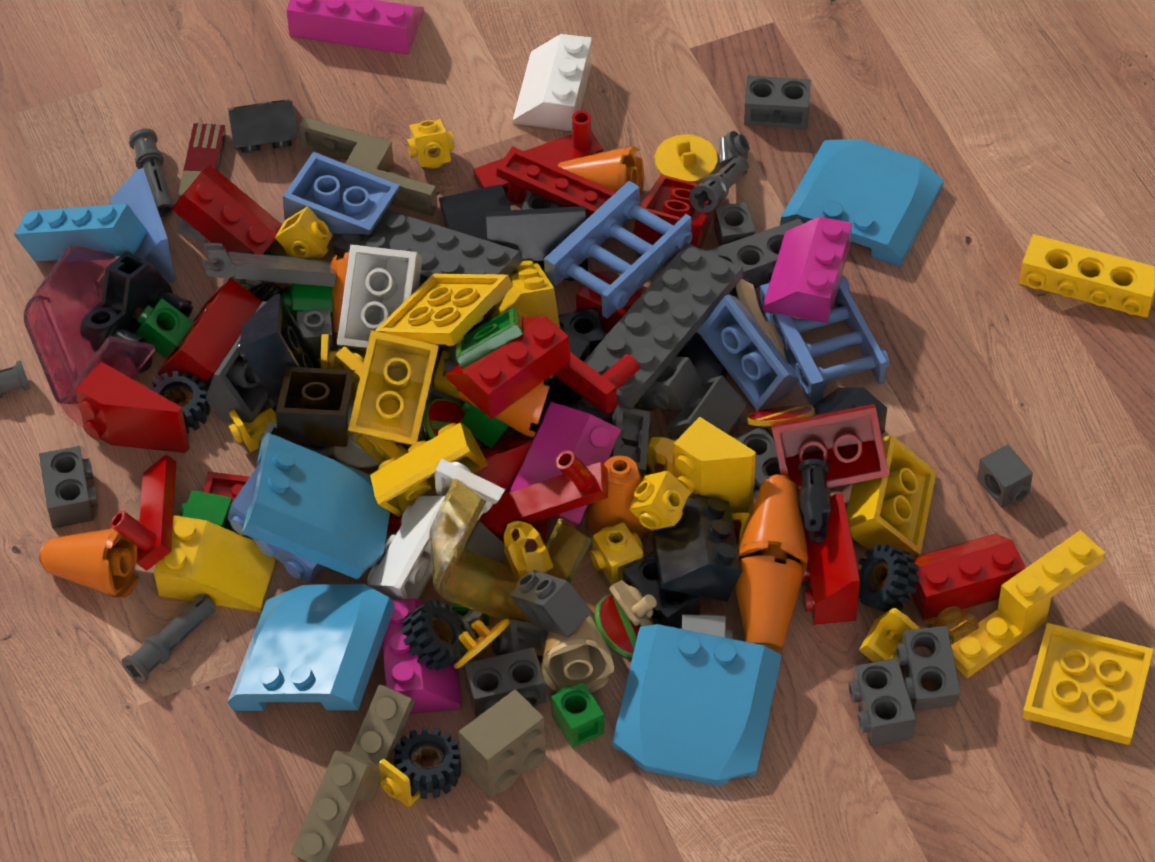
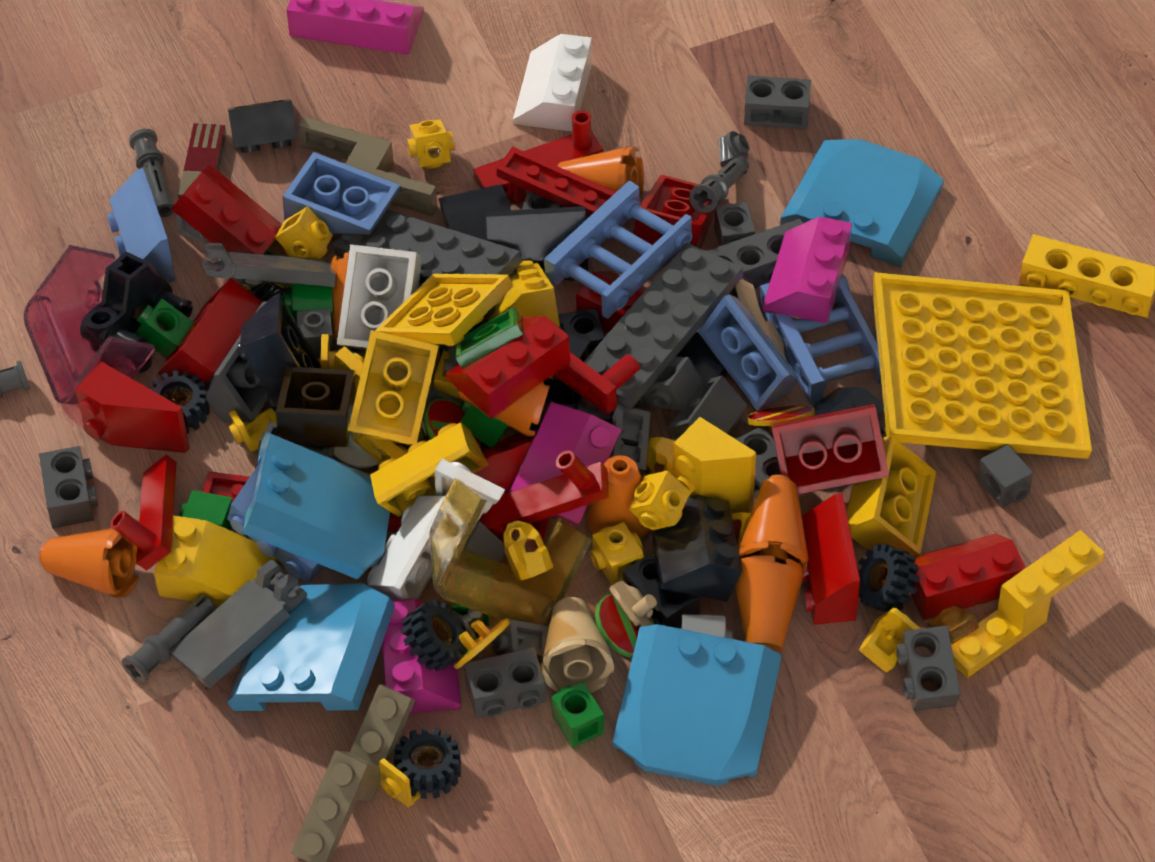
dark azure brick [14,204,148,262] -> none
dark tan brick [458,689,546,798] -> none
dark grey brick [509,570,592,637] -> none
yellow piece [654,134,718,184] -> none
black piece [798,459,831,543] -> none
dark grey brick [848,658,916,746] -> none
yellow plate [1022,623,1154,746] -> none
none -> dark grey tile [170,560,307,689]
none -> yellow plate [871,272,1092,459]

